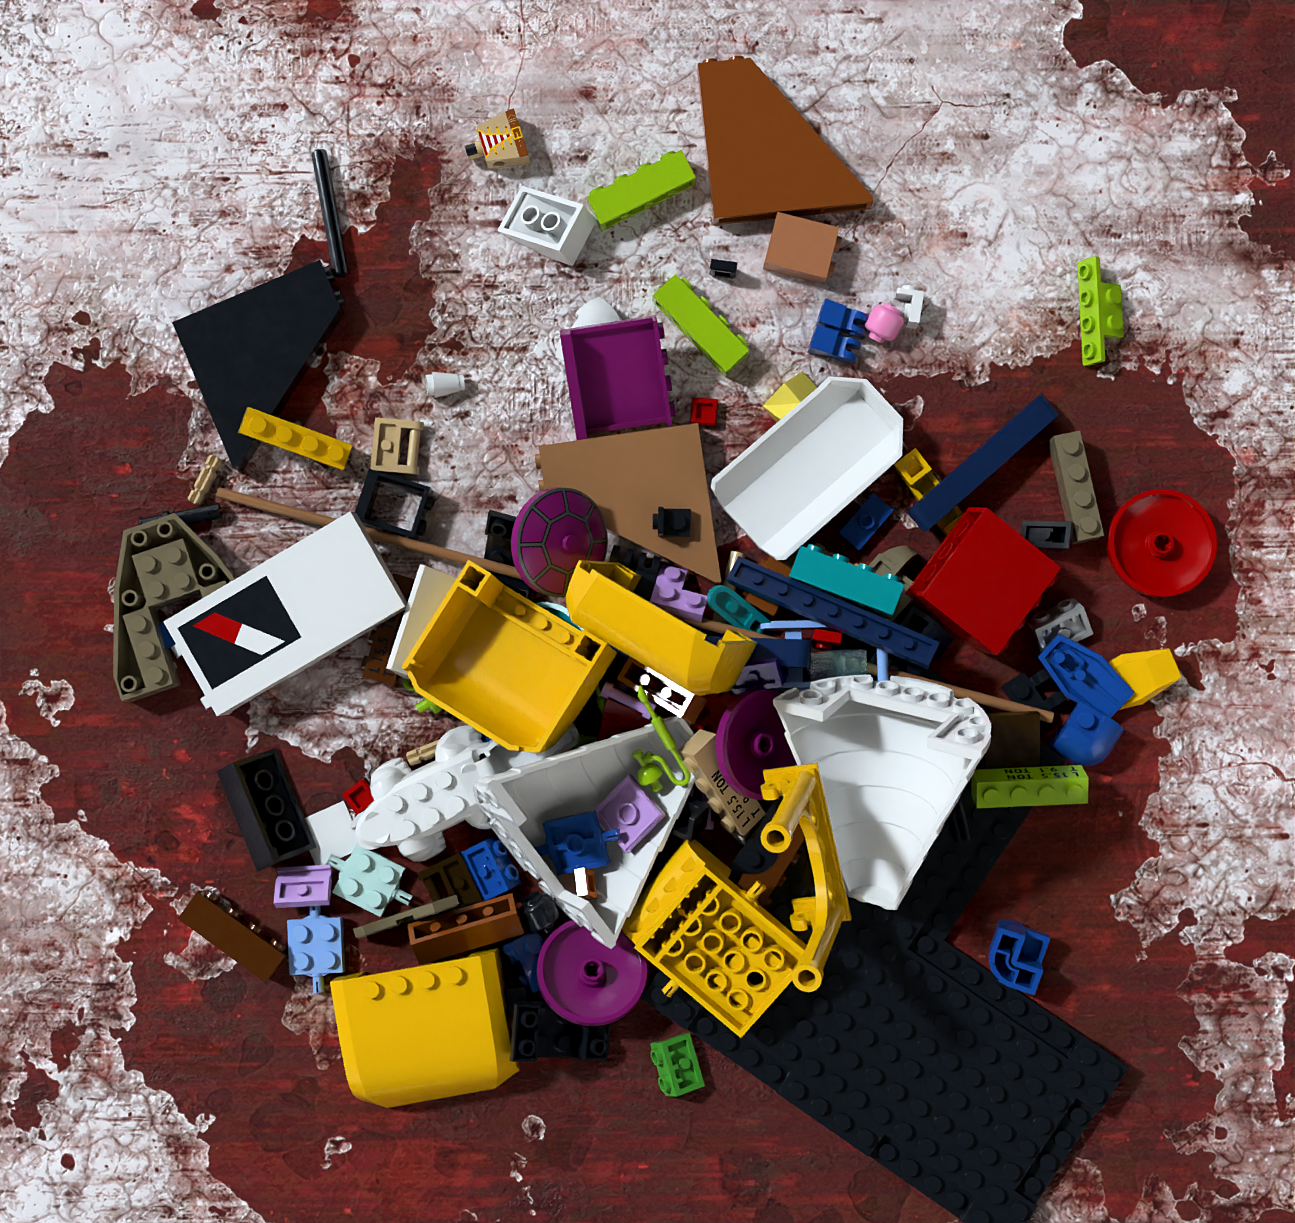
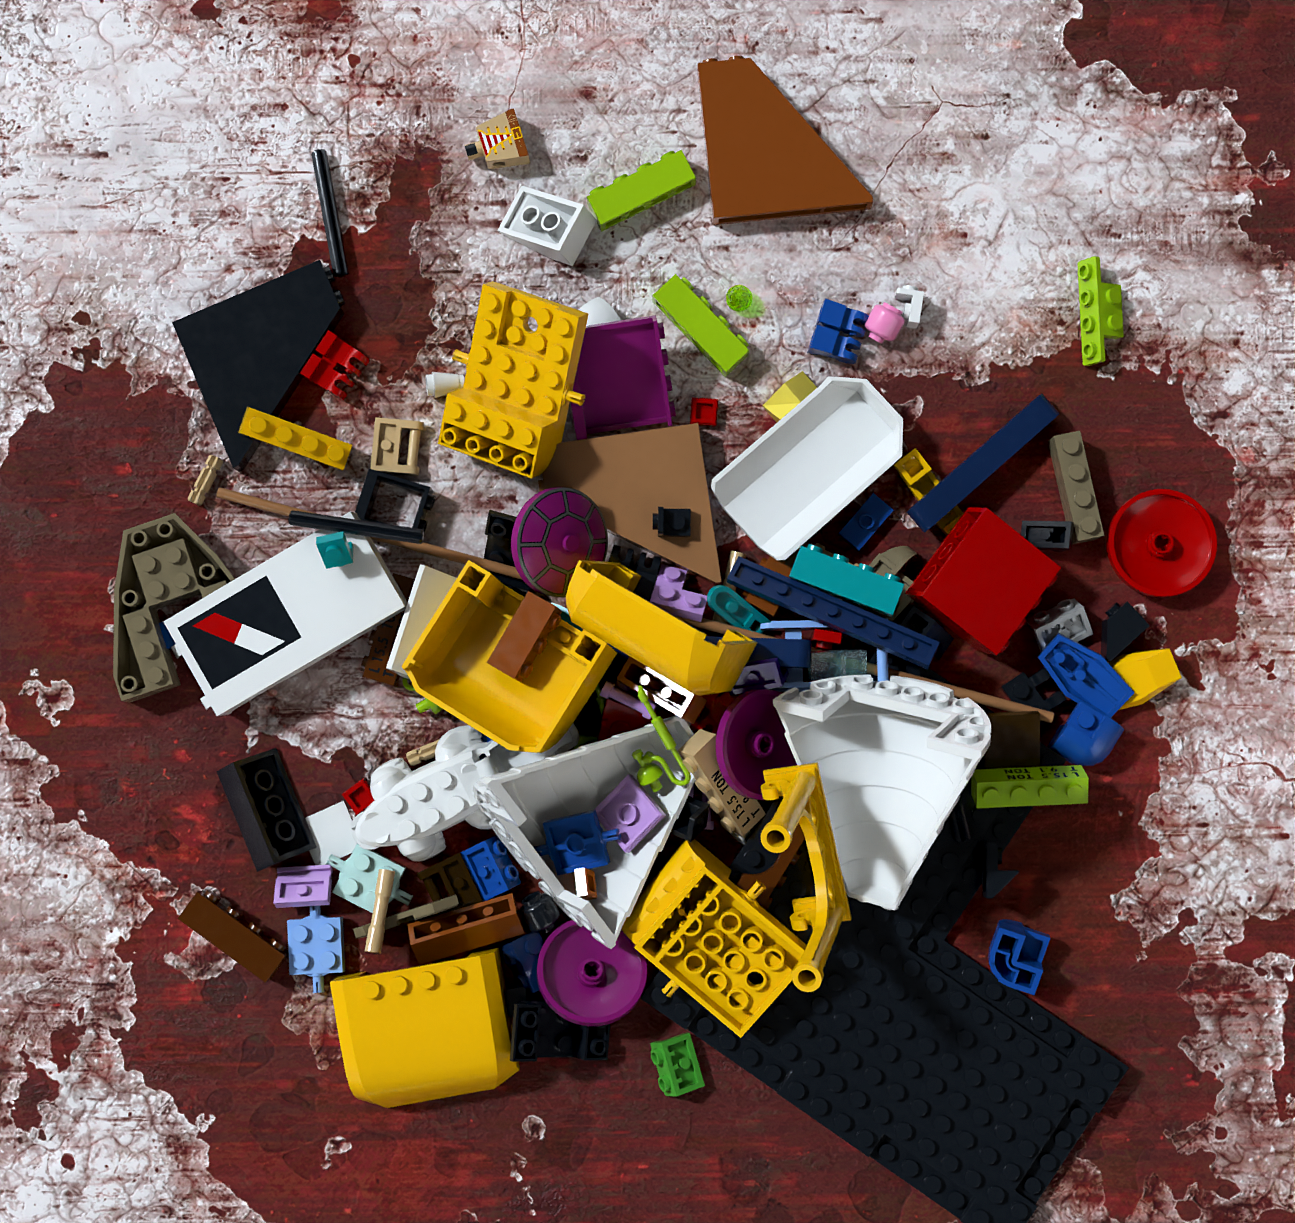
black pin [139,502,223,525] -> none
black tile [709,259,738,279] -> none
nougat brick [763,212,842,285] -> none
none -> black axle [289,510,424,544]
none -> red legs [300,330,370,401]
none -> teal bracket [316,531,354,569]
none -> tan piece [364,869,395,954]
none -> yellow piece [438,281,589,479]
none -> dark orange brick [487,591,562,683]
none -> clear neon green plate [726,285,752,312]
none -> black slope [982,841,1020,898]
none -> black slope [1101,601,1150,662]

